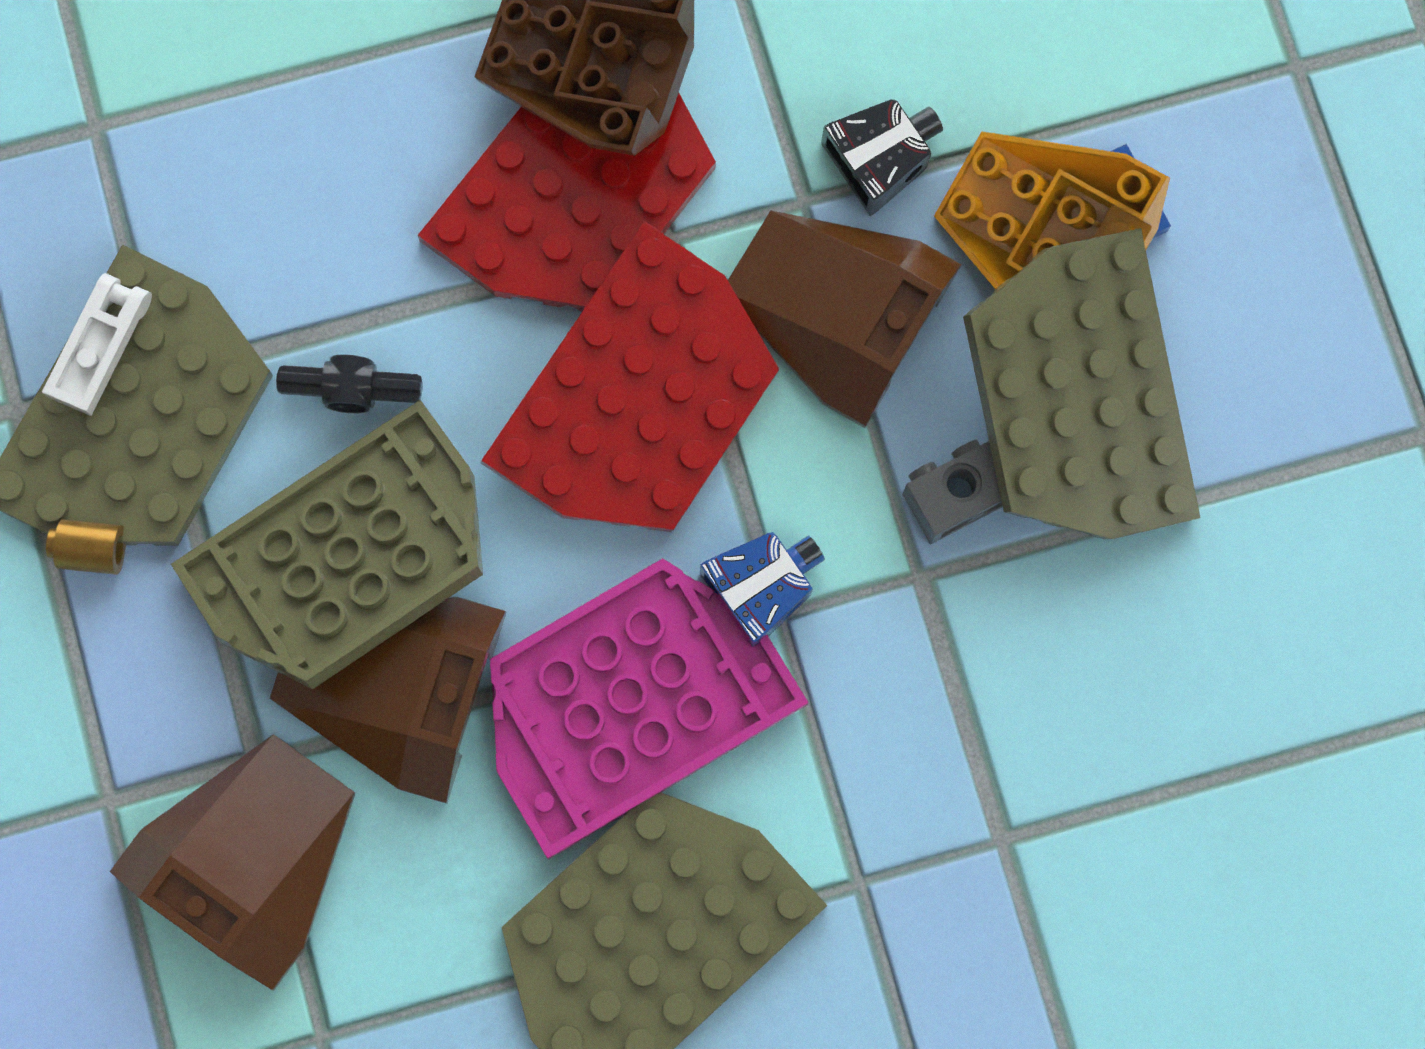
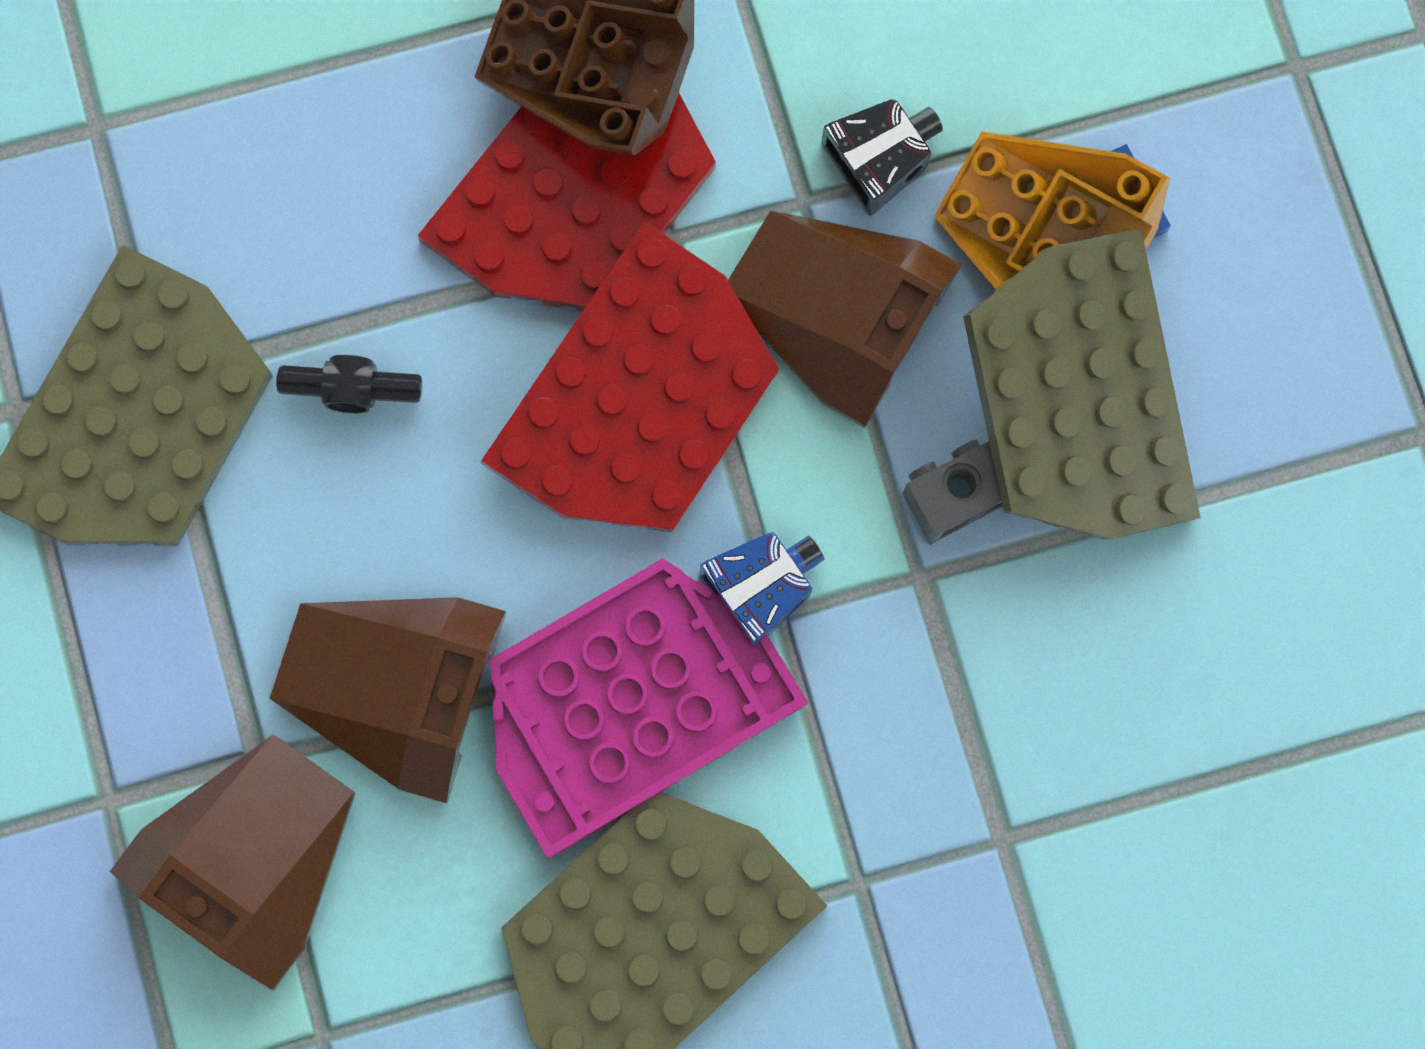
white plate [42,273,152,416] -> none
pearl gold brick [46,519,126,575] -> none
olive plate [171,400,483,689] -> none

